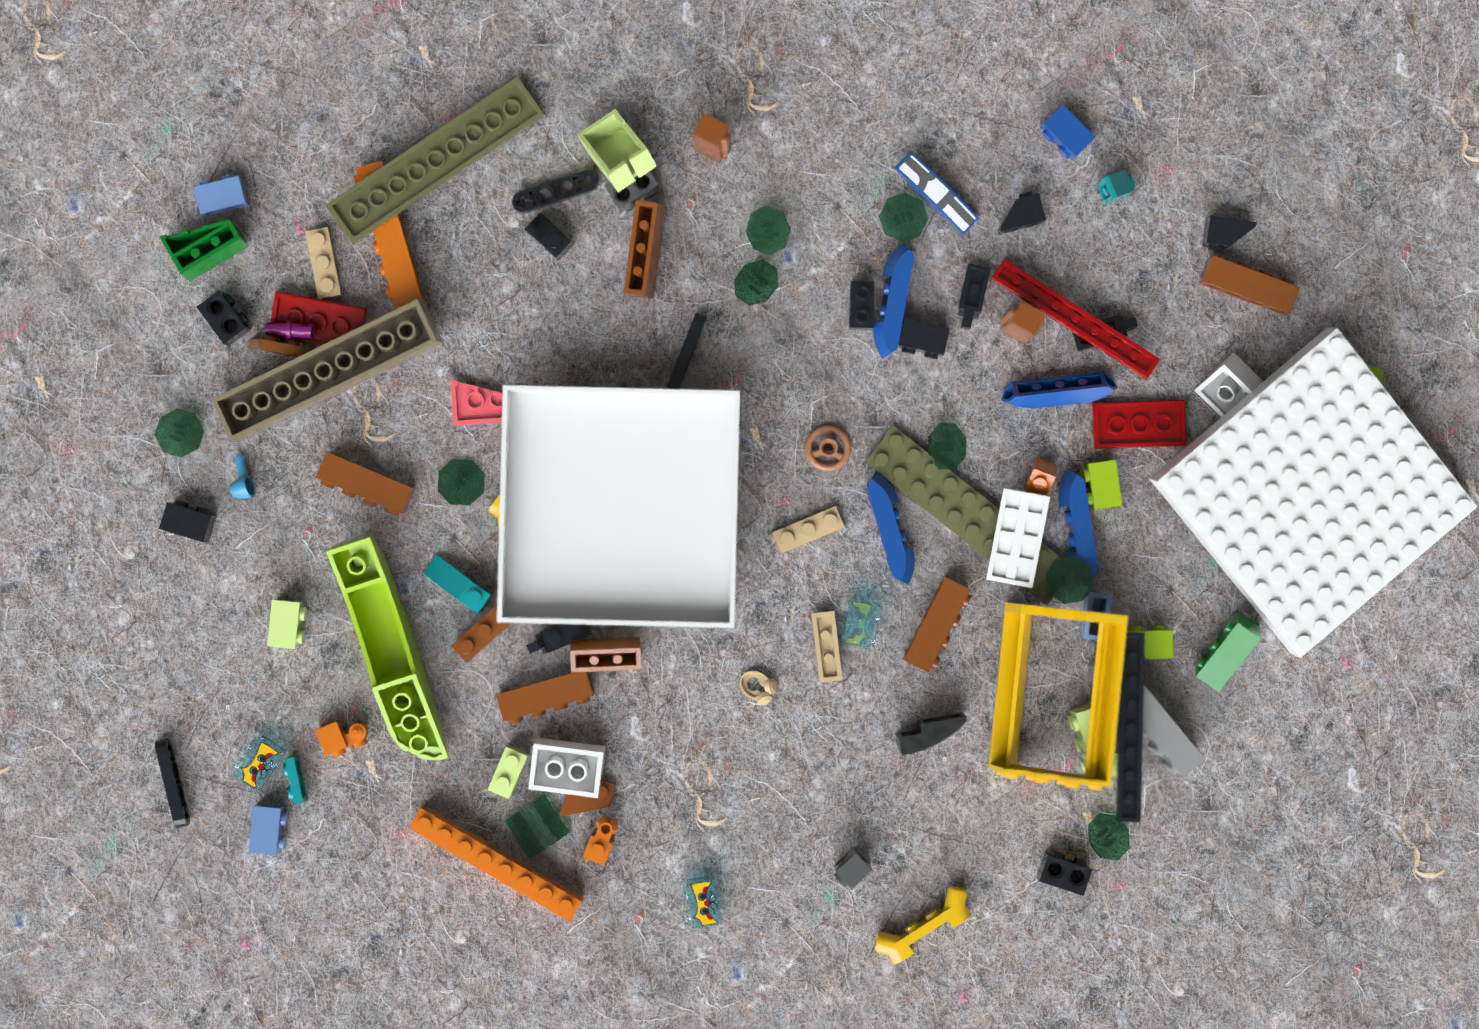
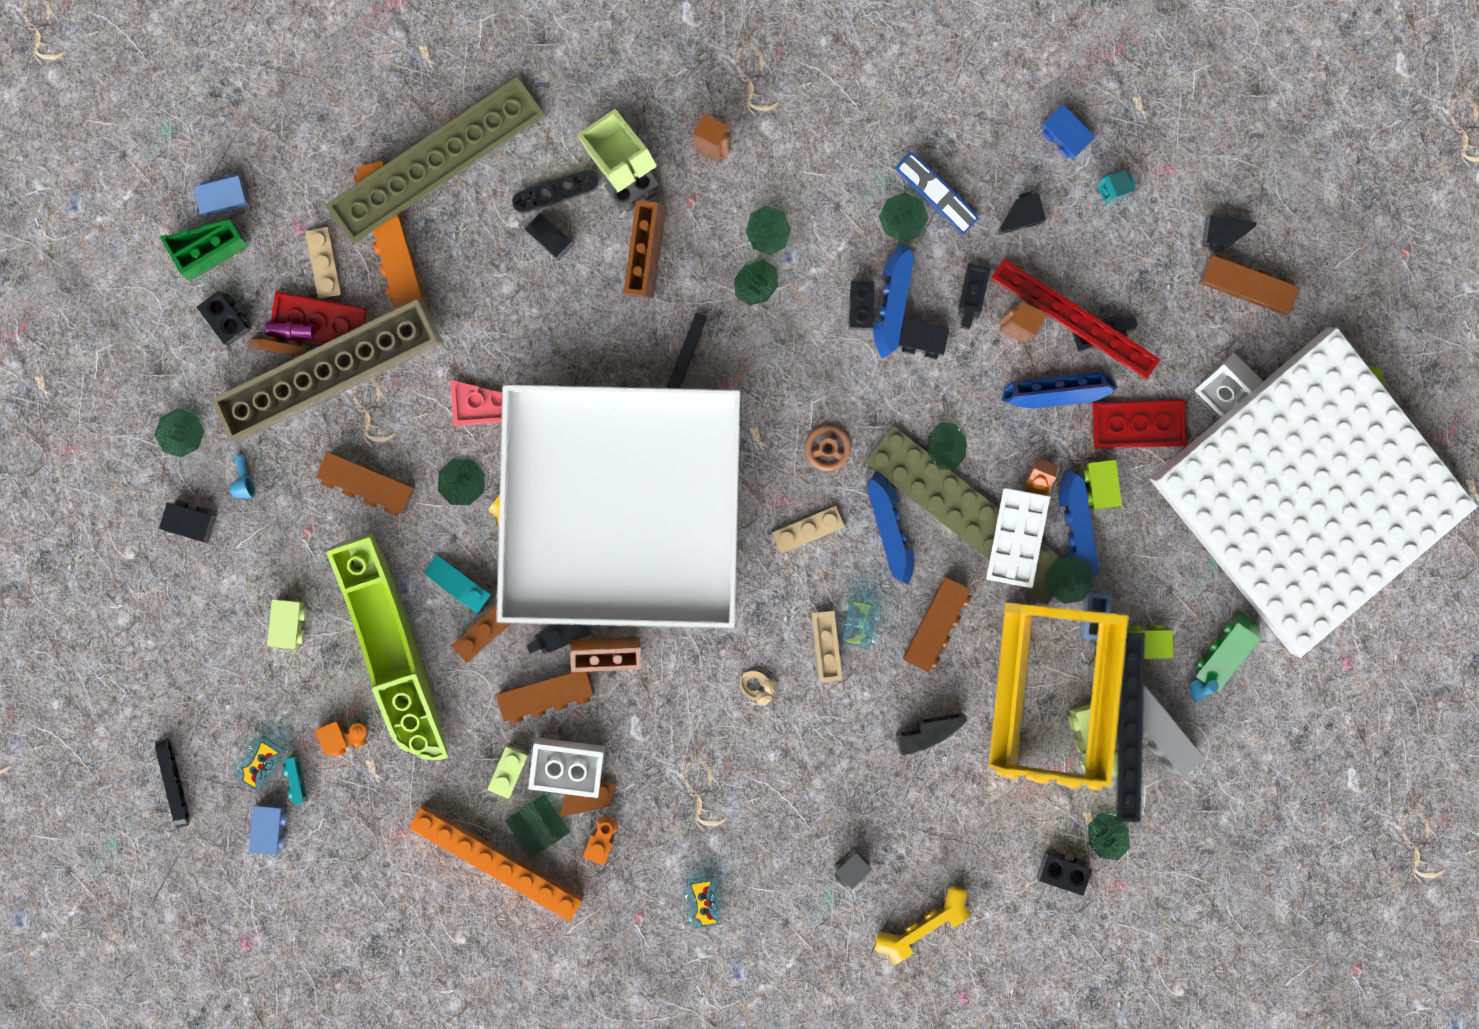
none -> dark azure bar [1189,679,1219,703]

